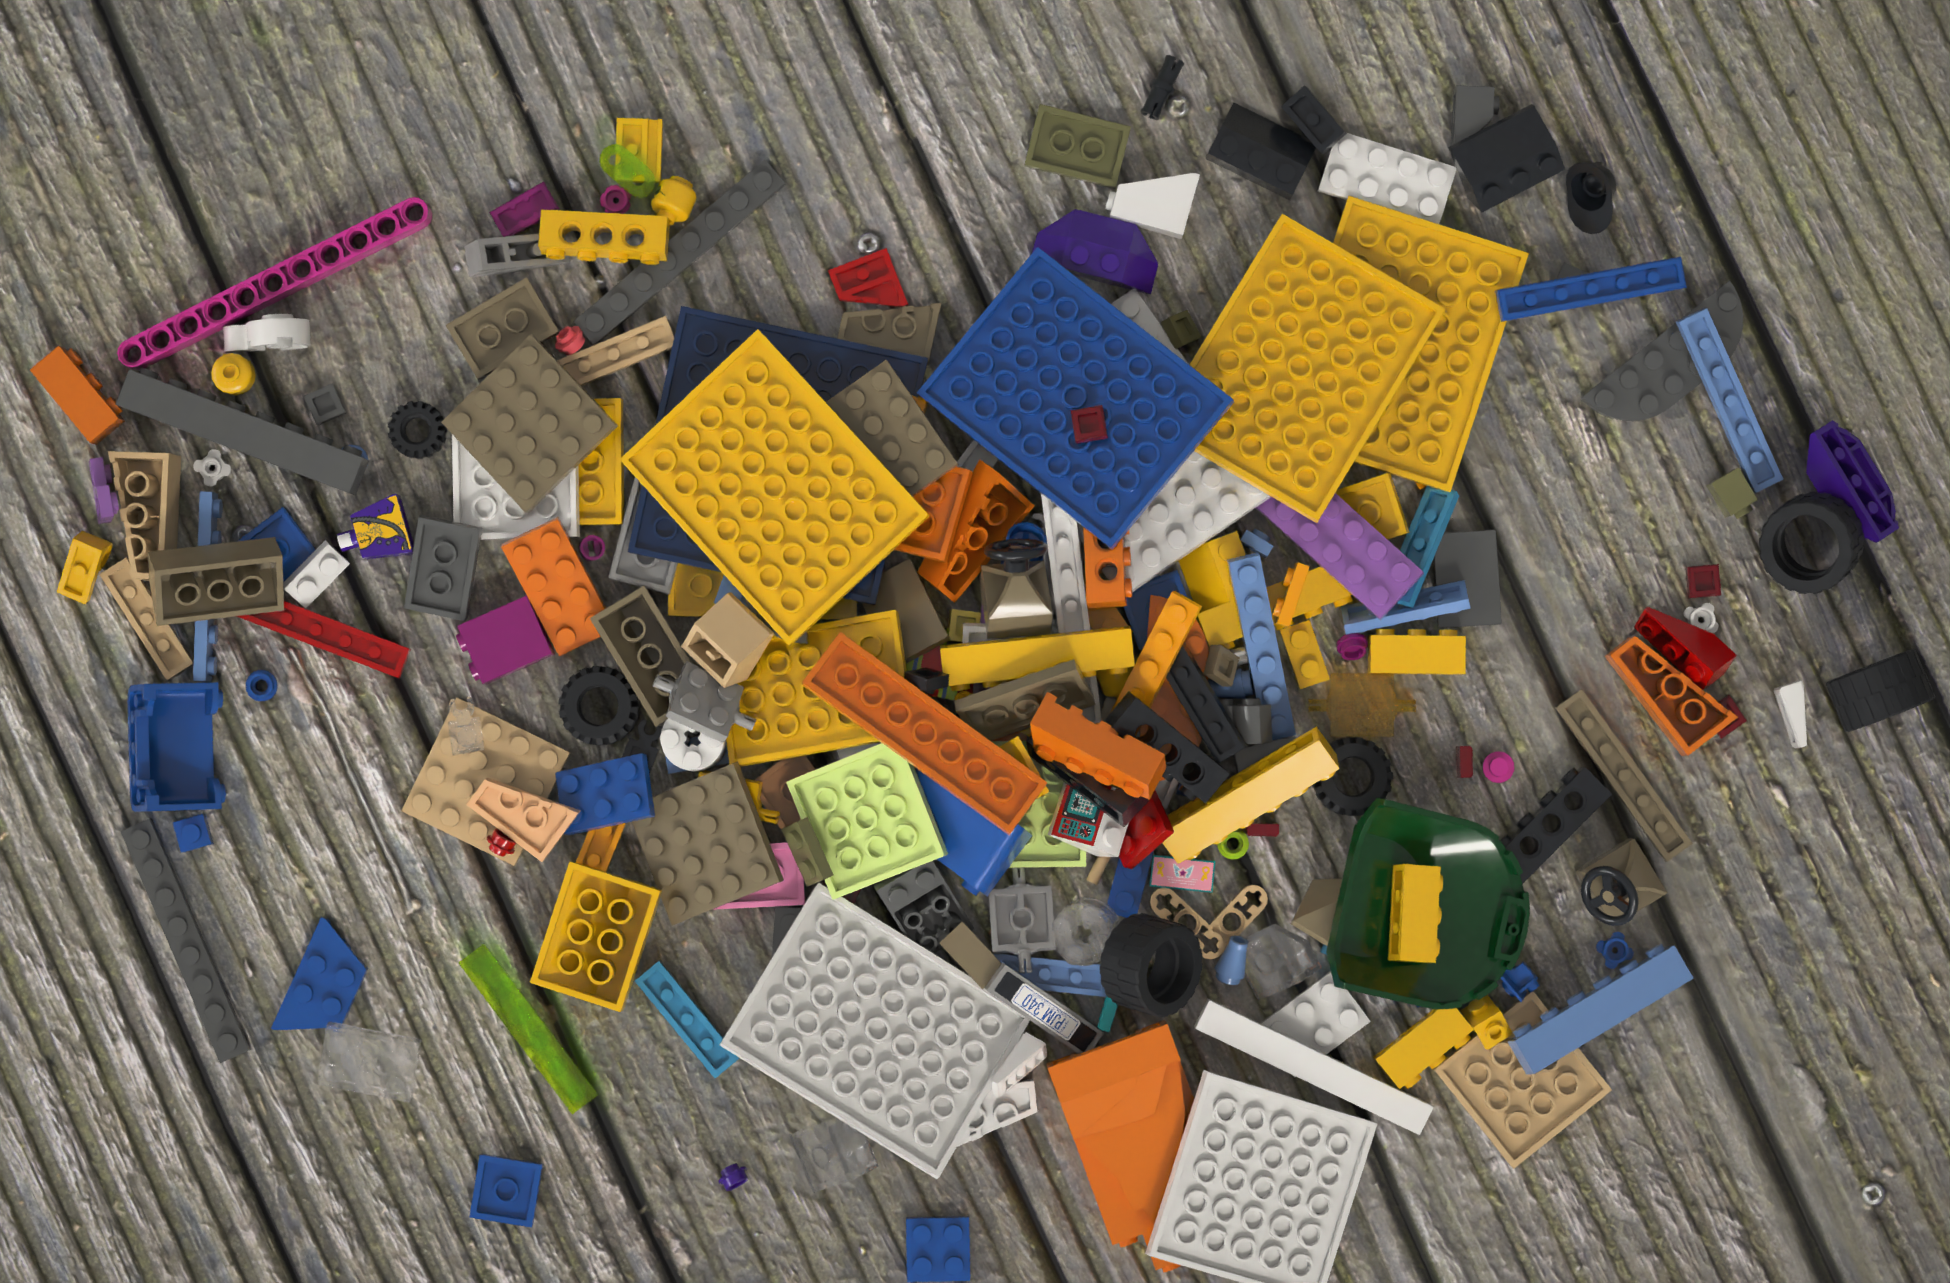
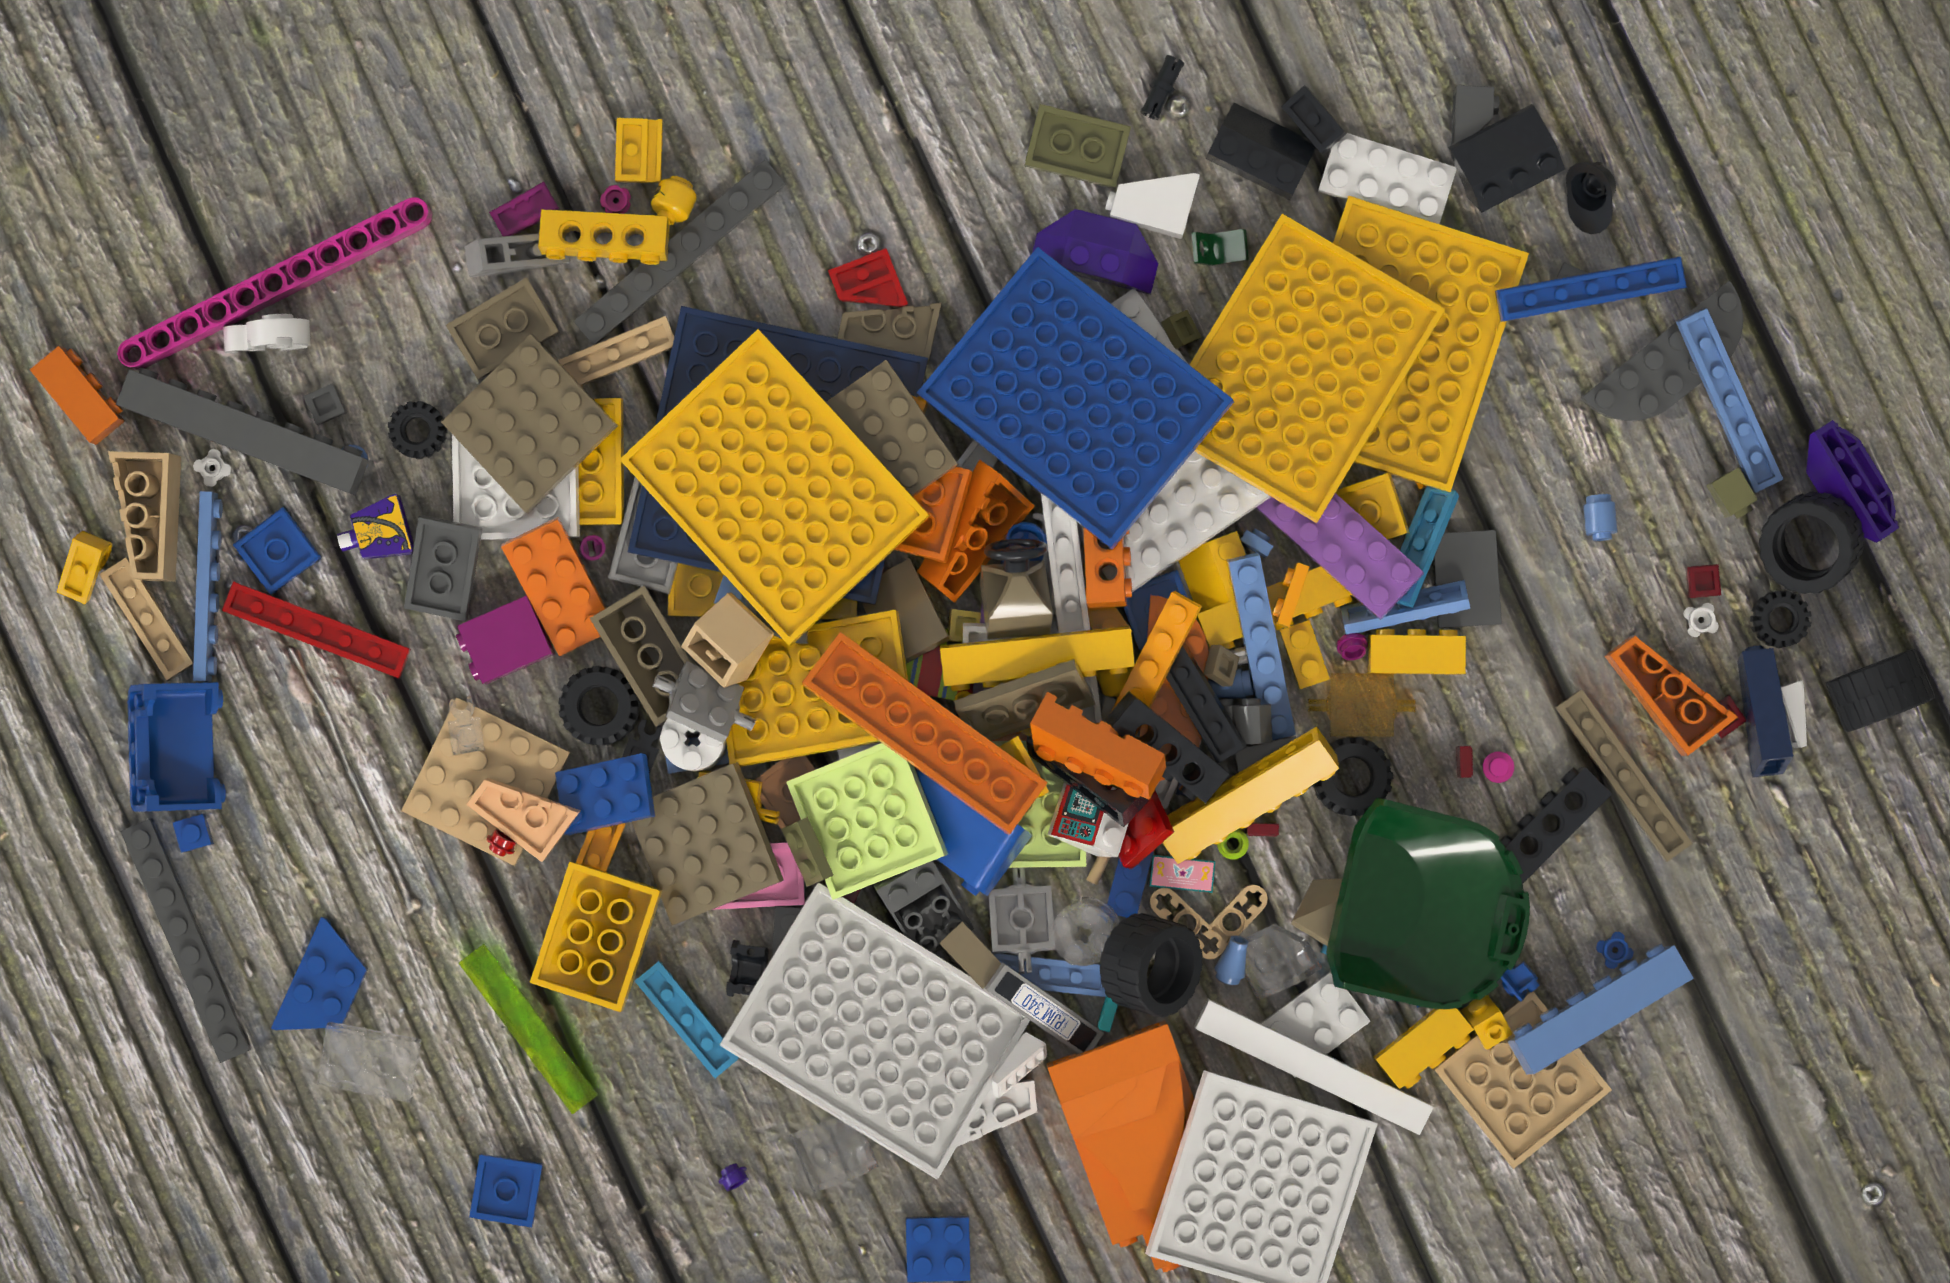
medium lavender plate [89,457,119,524] -> none
dark tan slope [148,537,284,626] -> none
yellow head [211,353,256,396] -> none
blue plate [246,670,278,701] -> none
white plate [283,540,350,608] -> none
coral plate [555,326,585,355] -> none
clear neon green plate [599,144,656,198] -> none
black plate [904,667,949,694] -> none
dark red tile [1071,405,1108,444] -> none
yellow brick [1388,864,1443,963] -> none
piece [1575,838,1667,926] -> none
red slope [1634,607,1737,690] -> none
none -> black piece [726,940,769,997]
none -> dark green bracket [1192,229,1249,266]
none -> medium blue brick [1583,494,1618,541]
none -> dark blue slope [1737,645,1794,778]
none -> black tyre [1750,590,1812,648]

